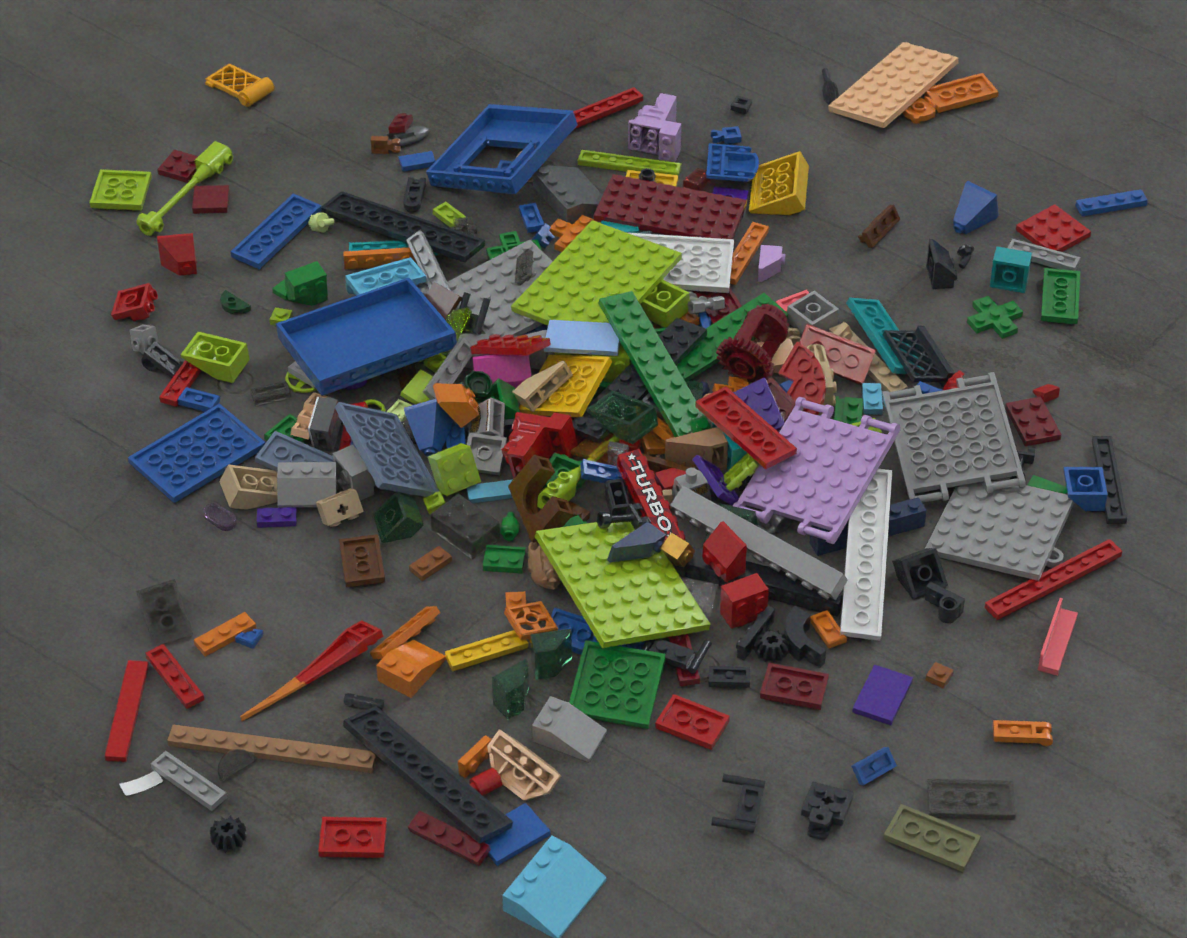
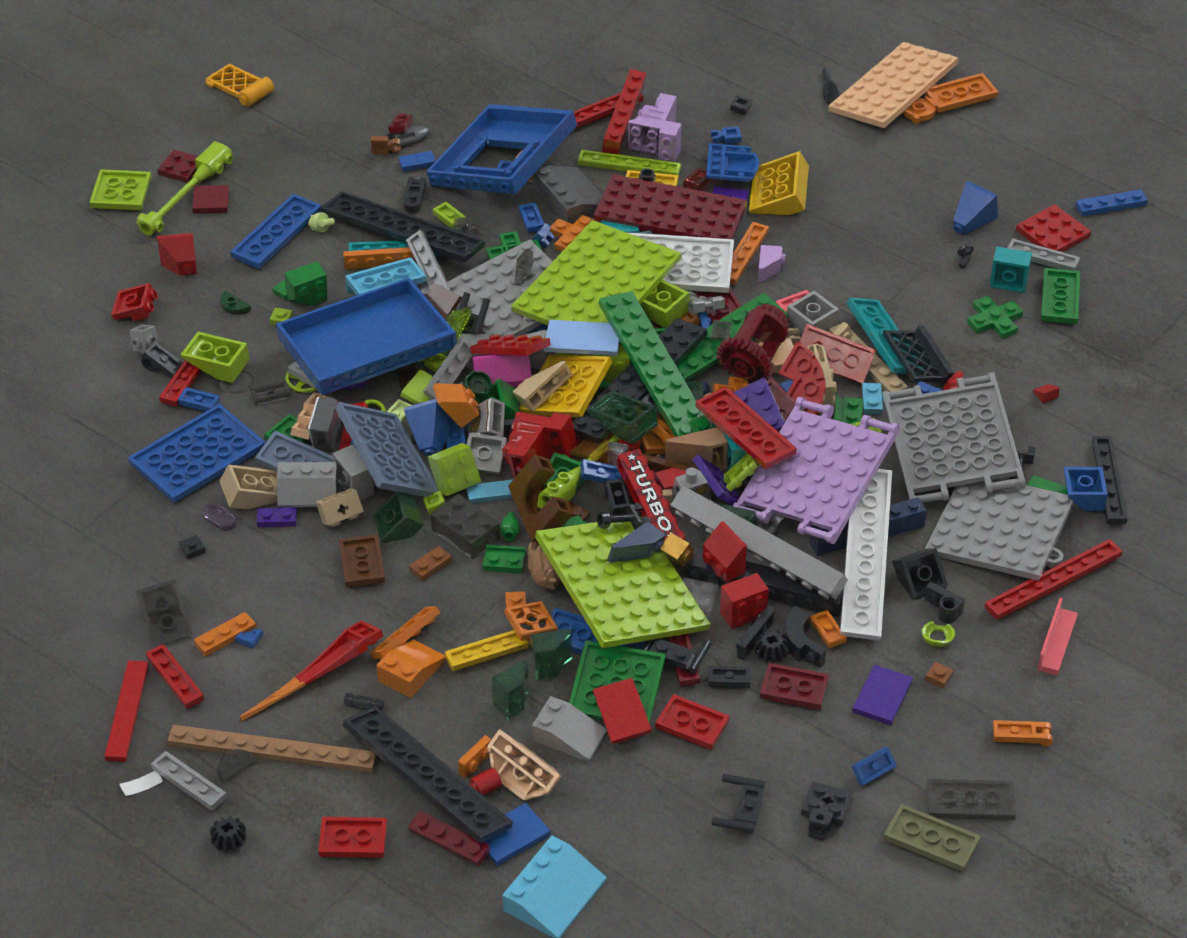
reddish brown plate [858,204,900,248] -> none
black slope [926,239,957,289] -> none
dark red plate [1005,396,1062,447] -> none
none -> black plate [179,535,206,559]
none -> red tile [593,678,652,745]
none -> red brick [602,69,646,155]
none -> clear smoke plate [711,320,732,340]
none -> lime piece [921,621,955,647]

